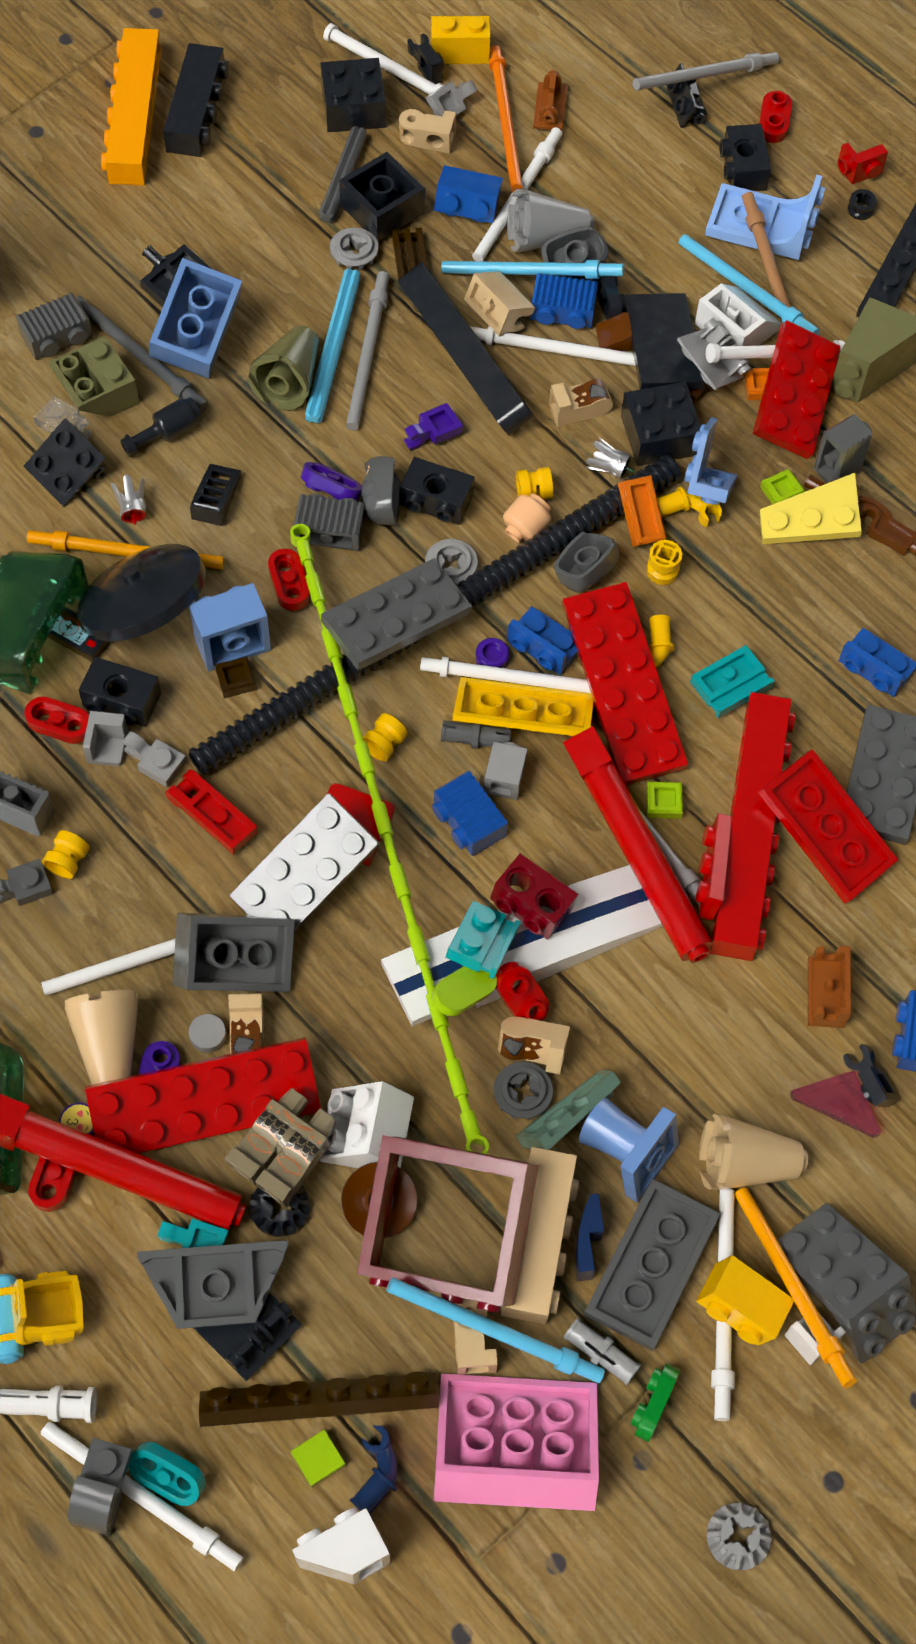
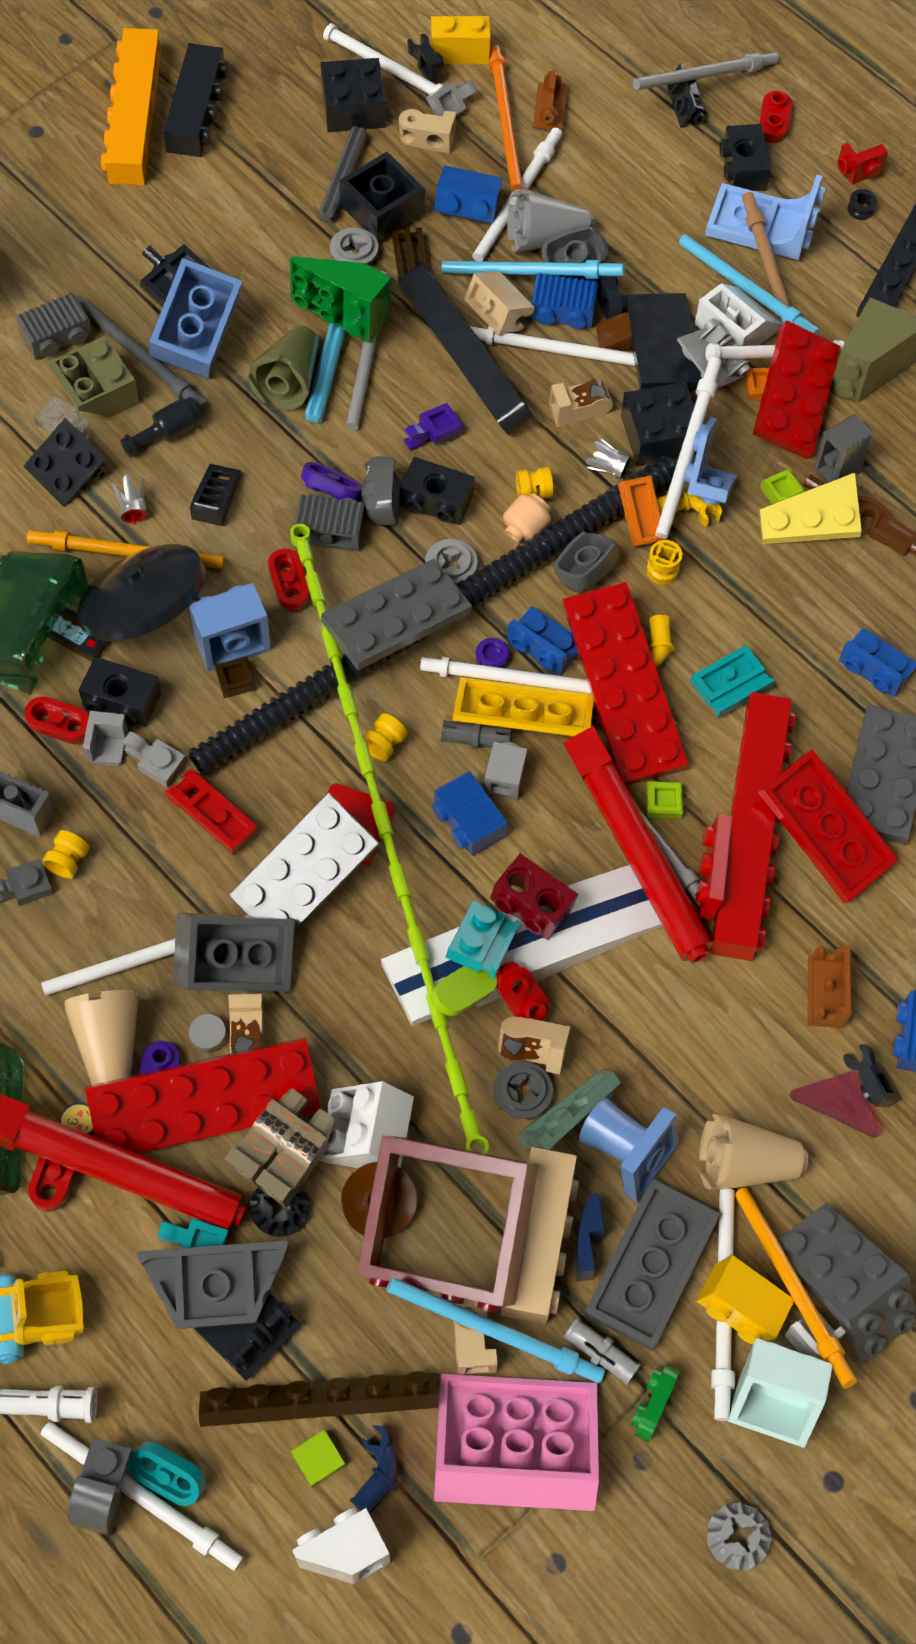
none -> green slope [290,256,391,343]
none -> white bar [655,357,722,539]
none -> light aqua piece [728,1338,833,1448]

